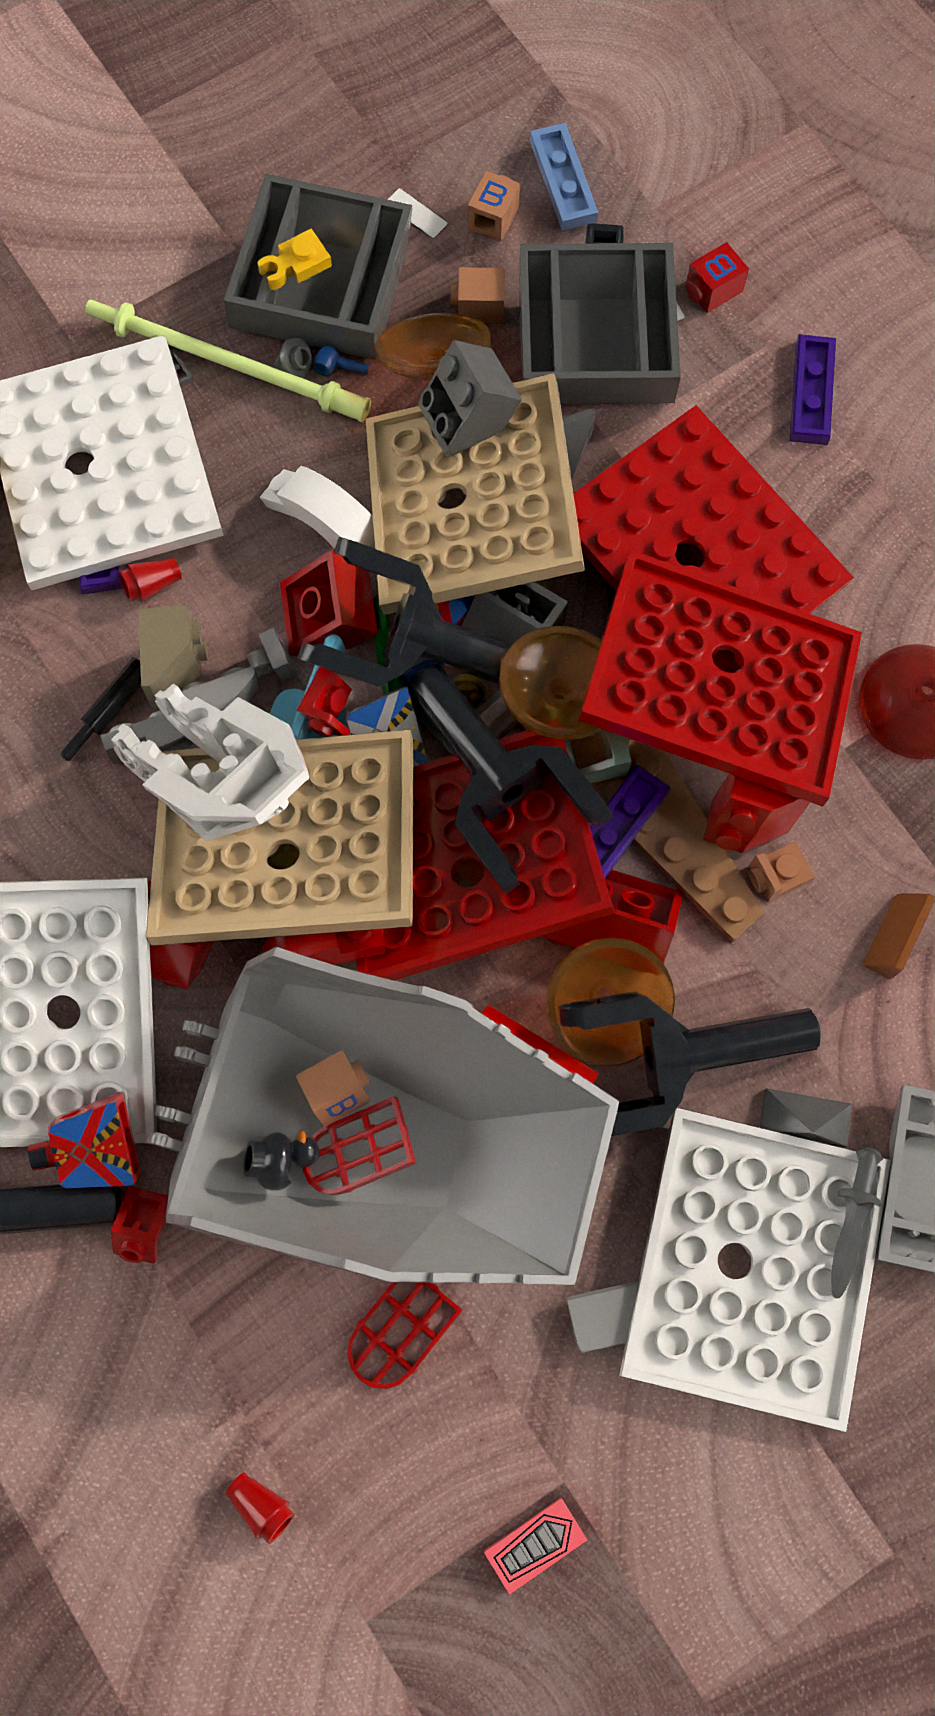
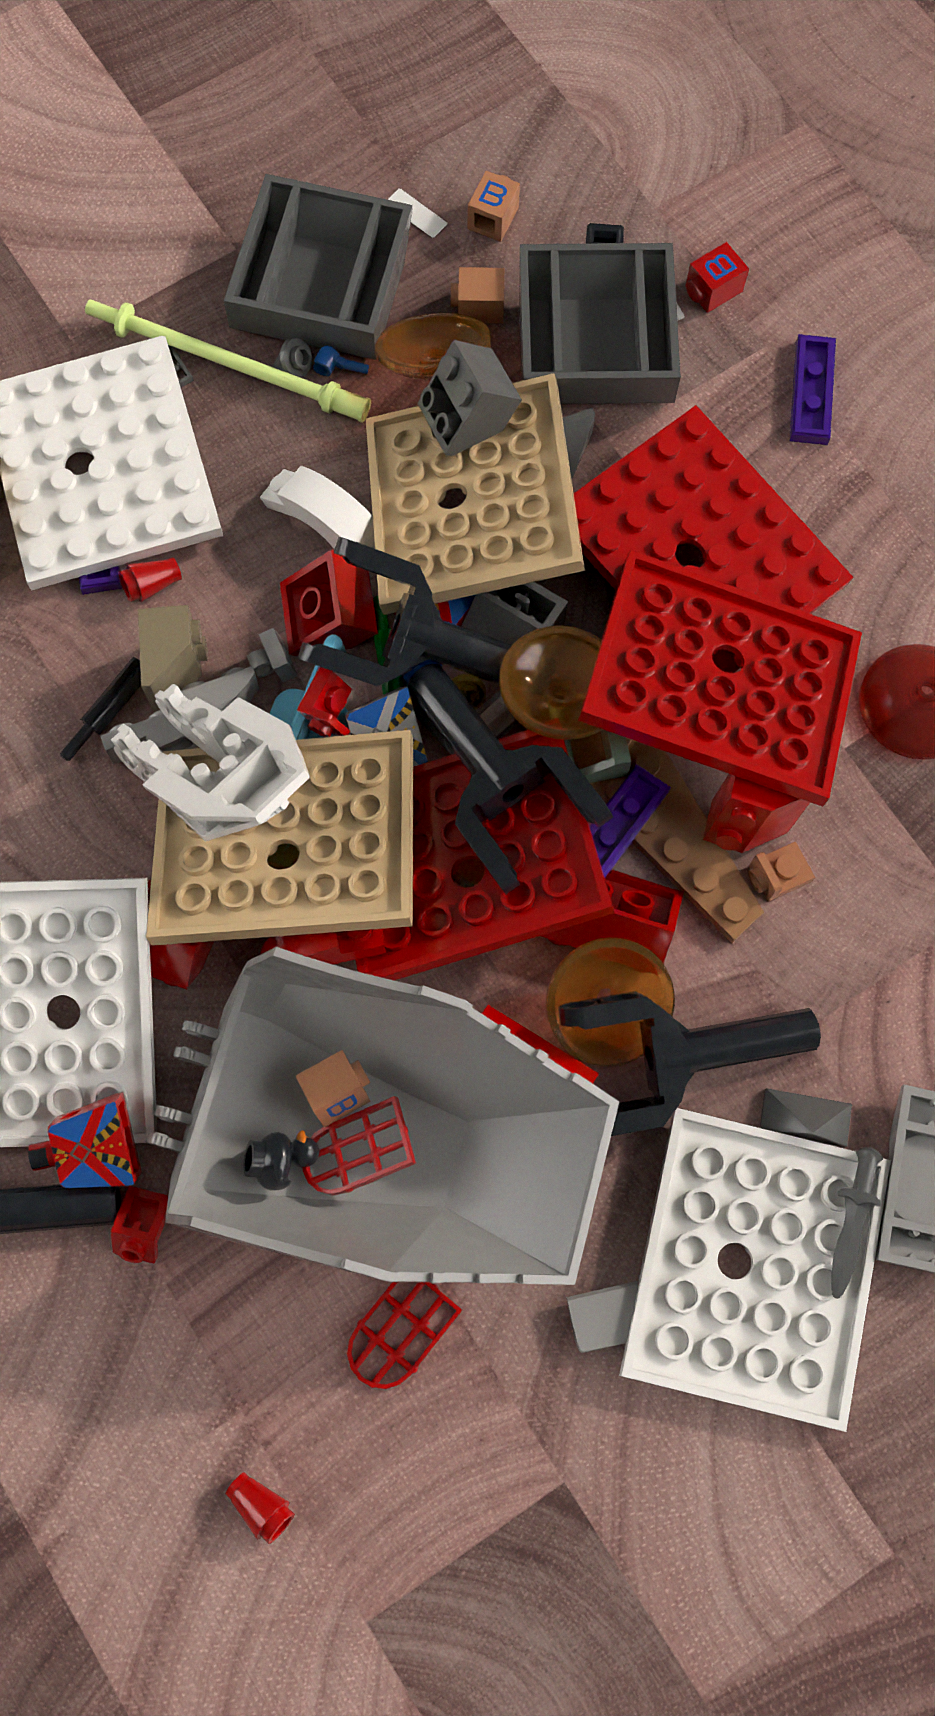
yellow plate [257,228,332,290] -> none
tile [483,1497,587,1595] -> none
medium blue plate [530,123,598,231] -> none
dark orange slope [864,893,935,979] -> none

